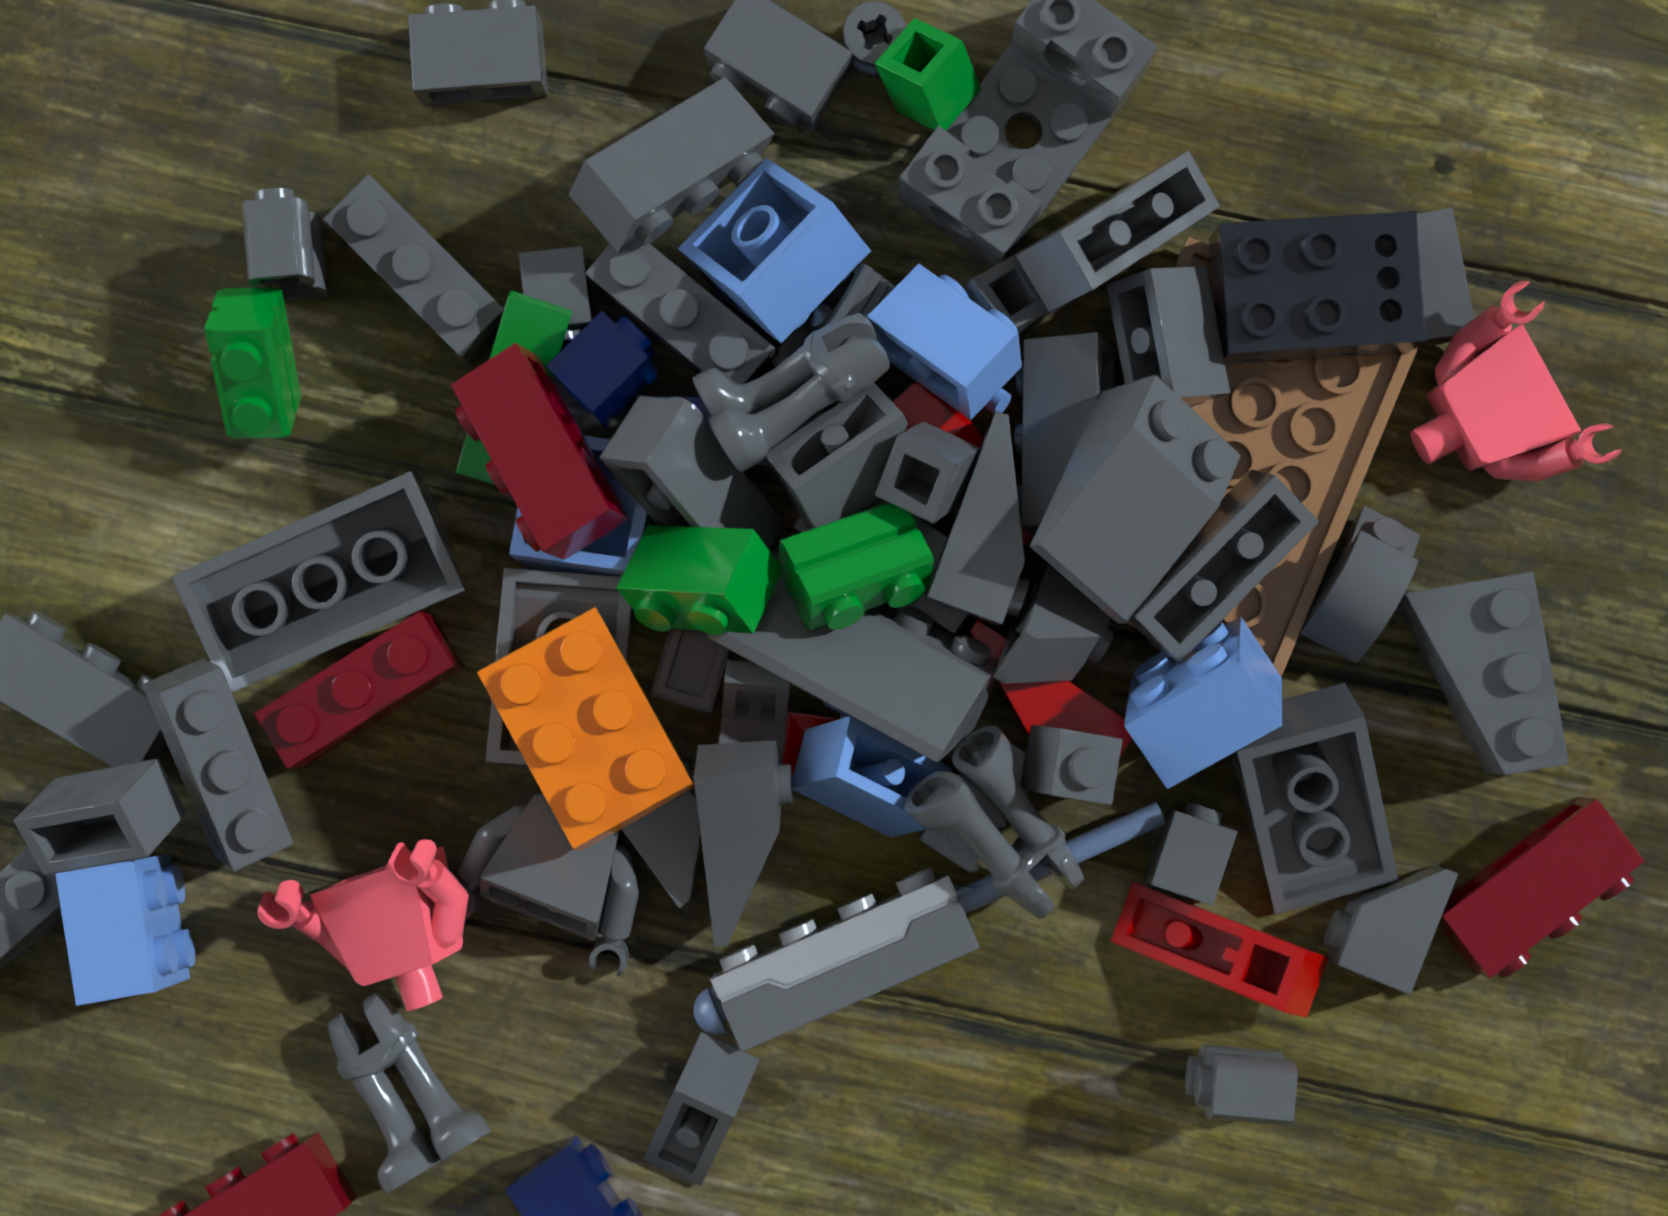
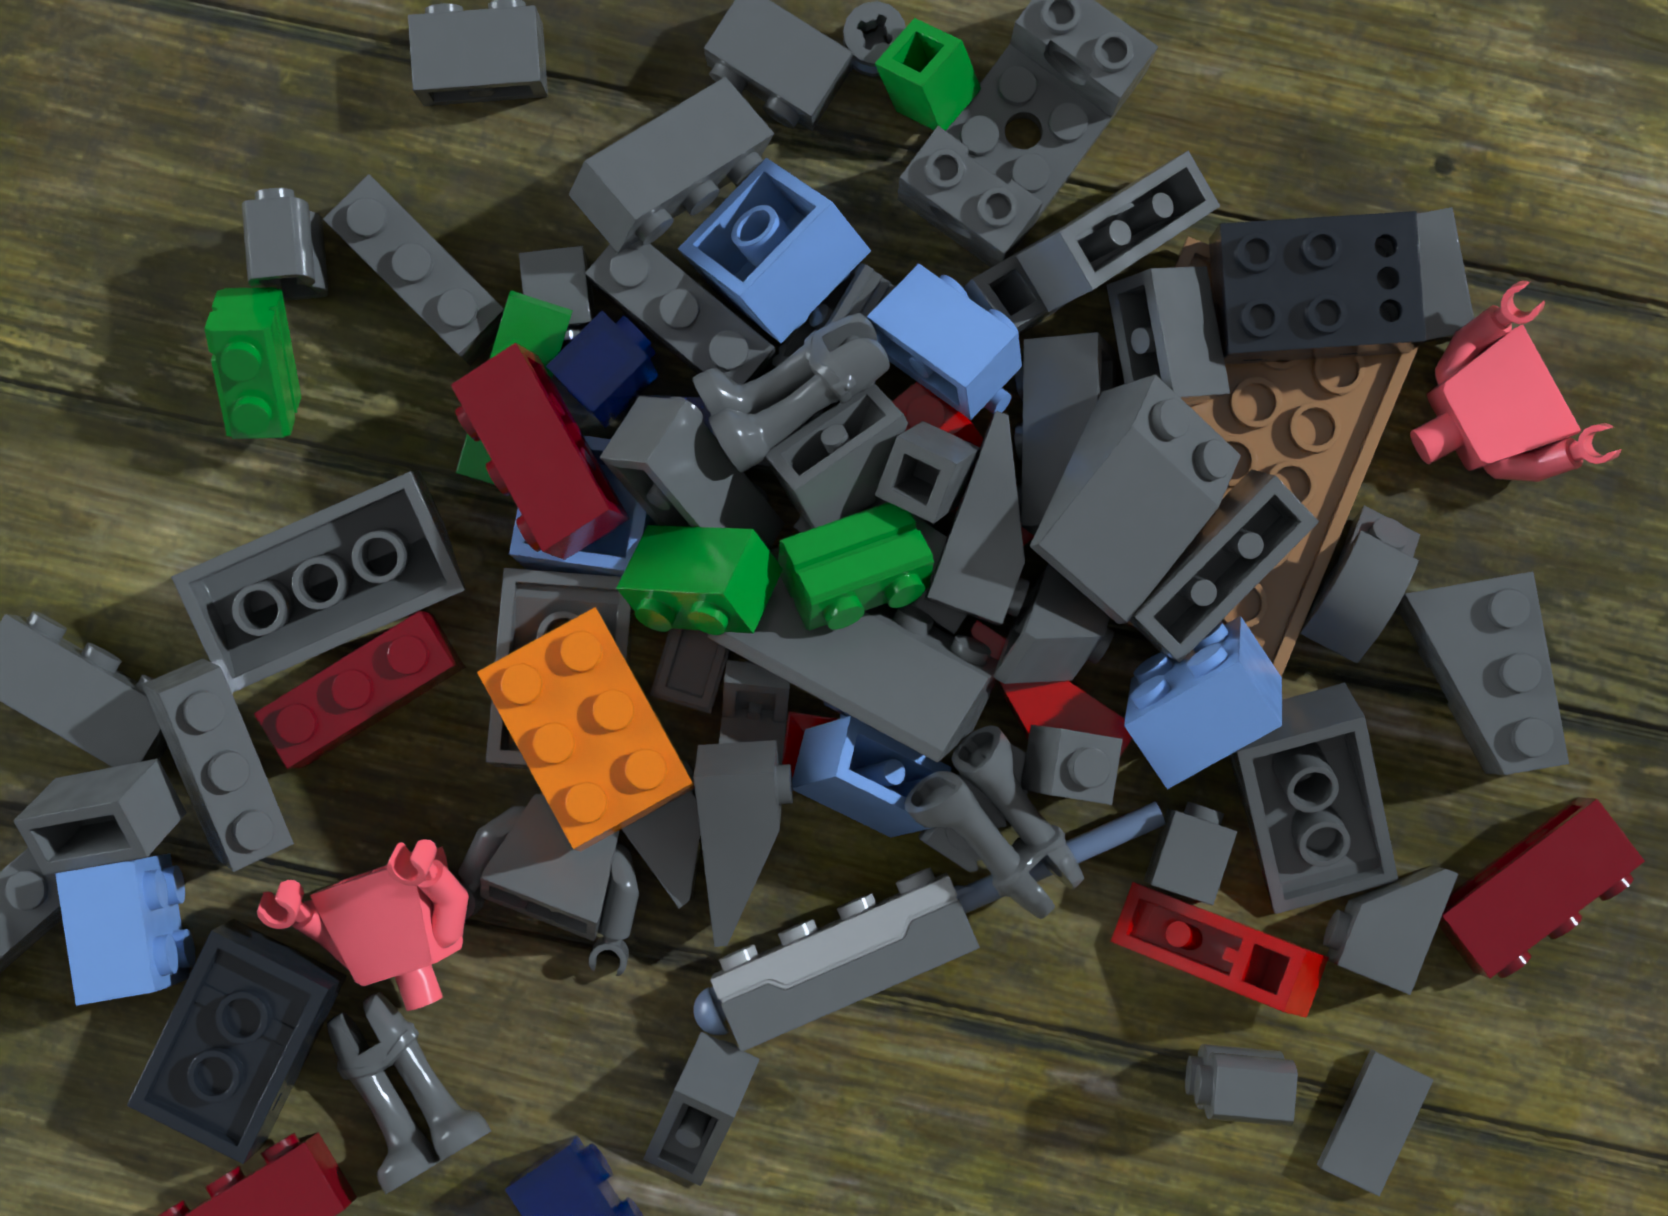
none -> black piece [127,919,347,1164]
none -> dark grey tile [1317,1049,1433,1196]

